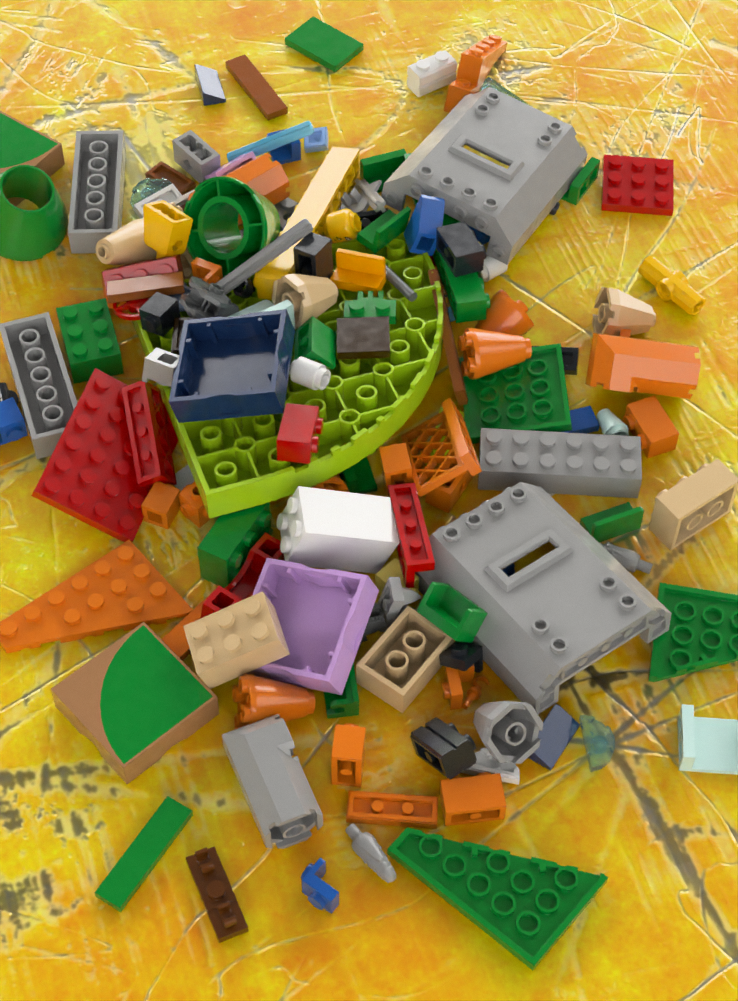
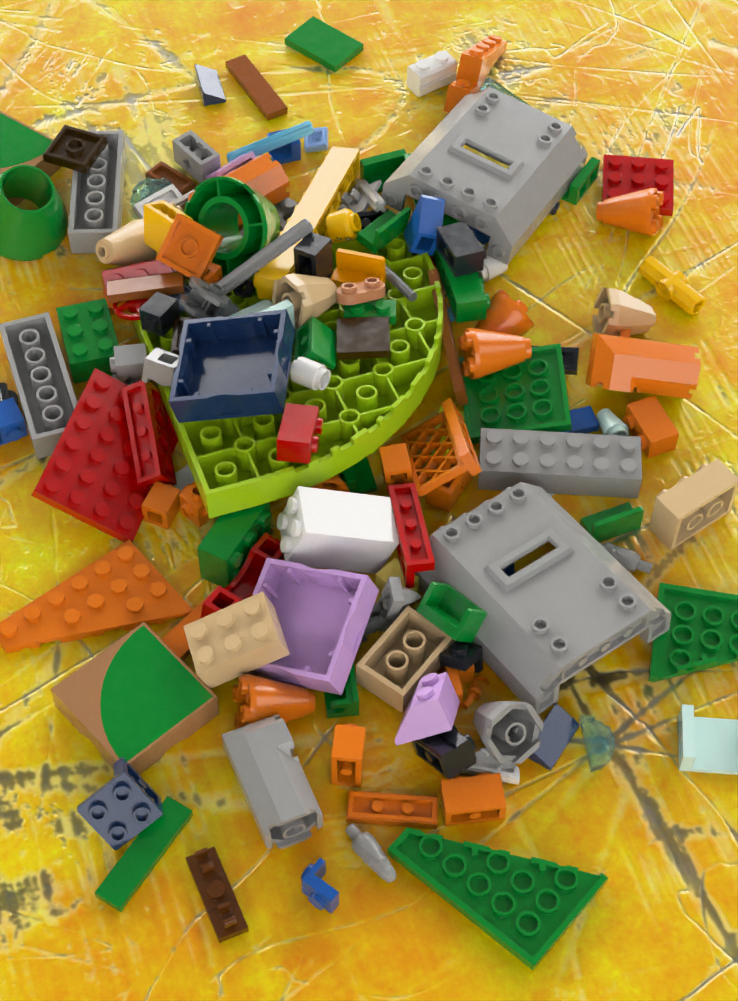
none -> dark brown tile [43,125,108,174]
none -> dark blue bracket [77,757,163,850]
none -> light grey brick [110,343,150,385]
none -> orange tile [155,213,224,280]
none -> nougat plate [336,277,386,305]
none -> lavender slope [394,672,460,746]
none -> orange cone [596,188,664,236]

